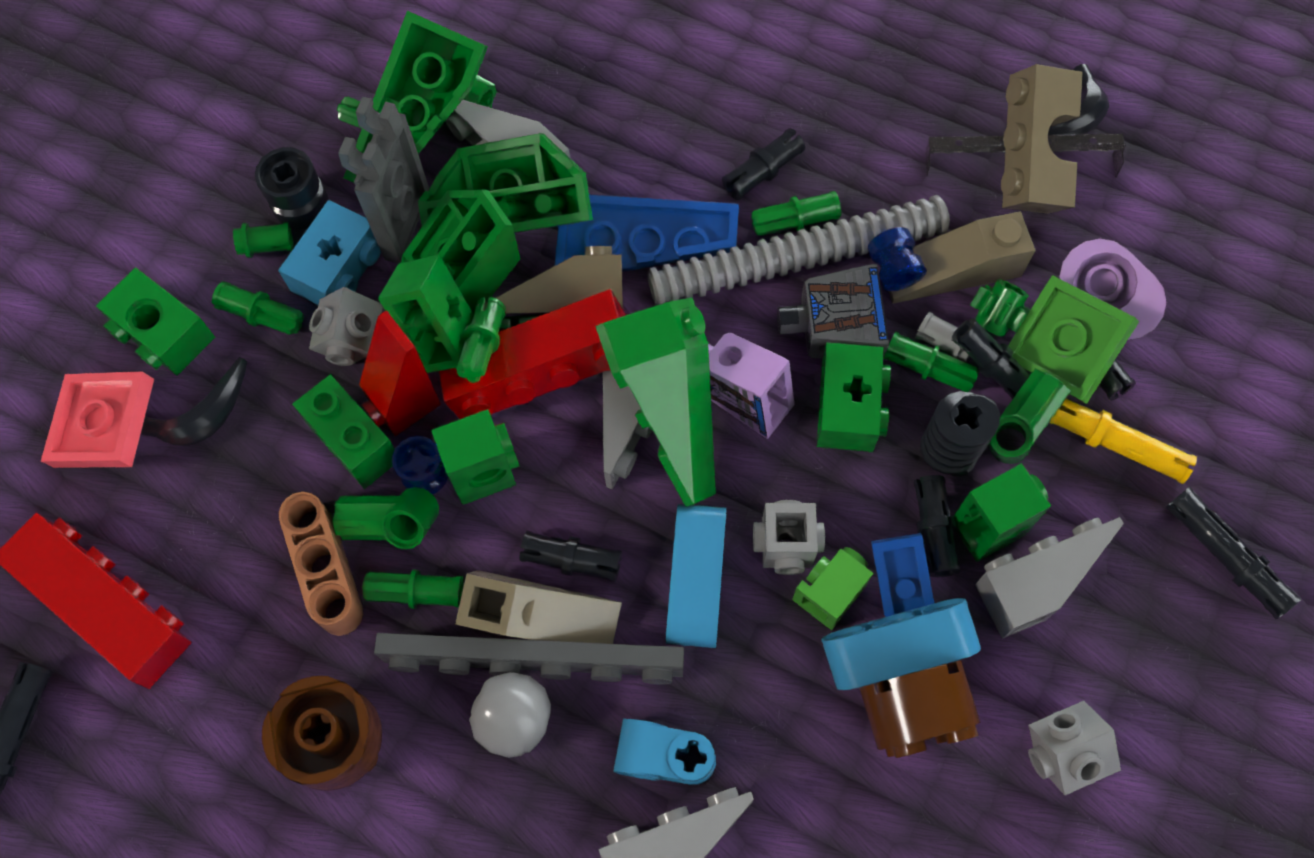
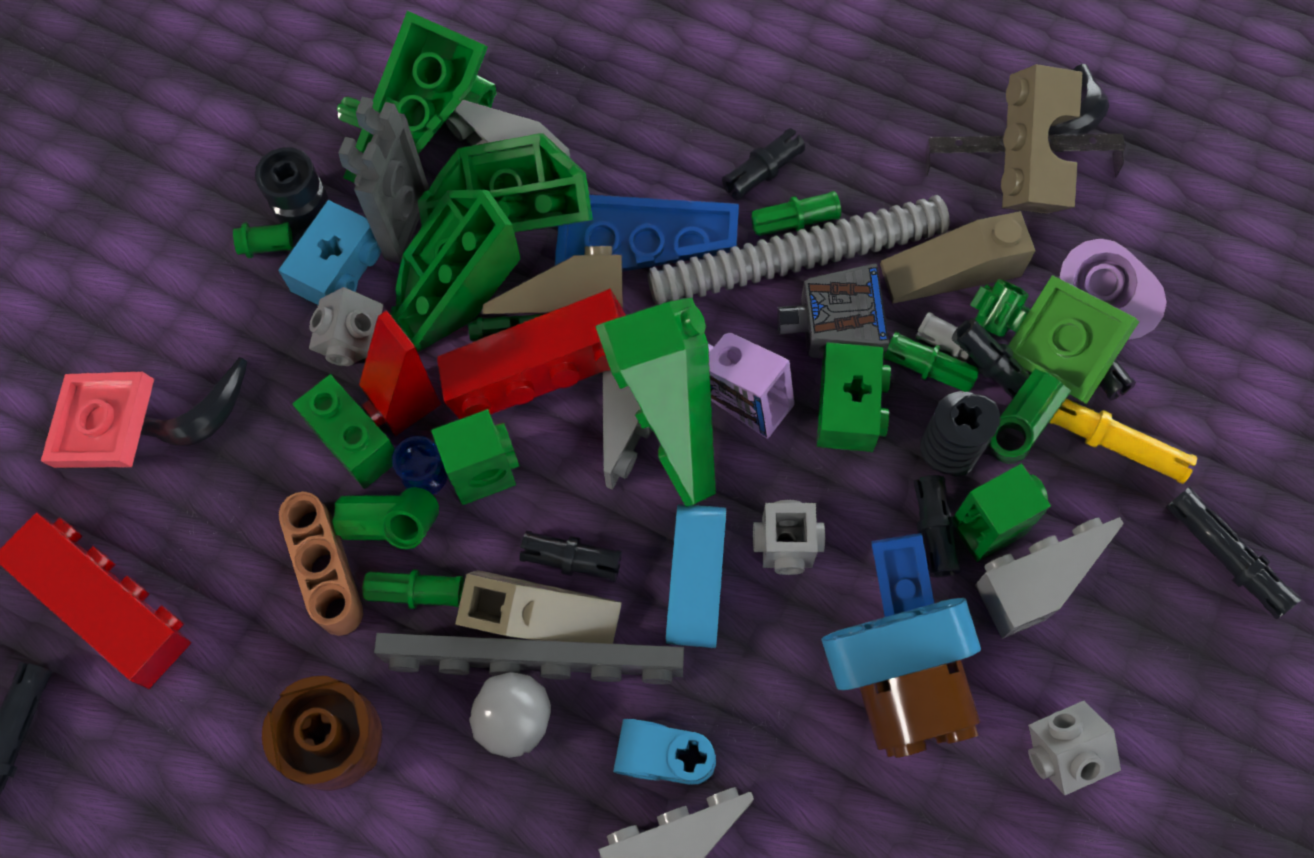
green brick [96,267,215,376] -> none
green axle [212,281,304,335] -> none
green brick [378,255,474,373] -> none
green axle [456,297,506,383] -> none
bright green brick [792,547,873,631] -> none
clear blue wheel [867,227,927,291] -> none

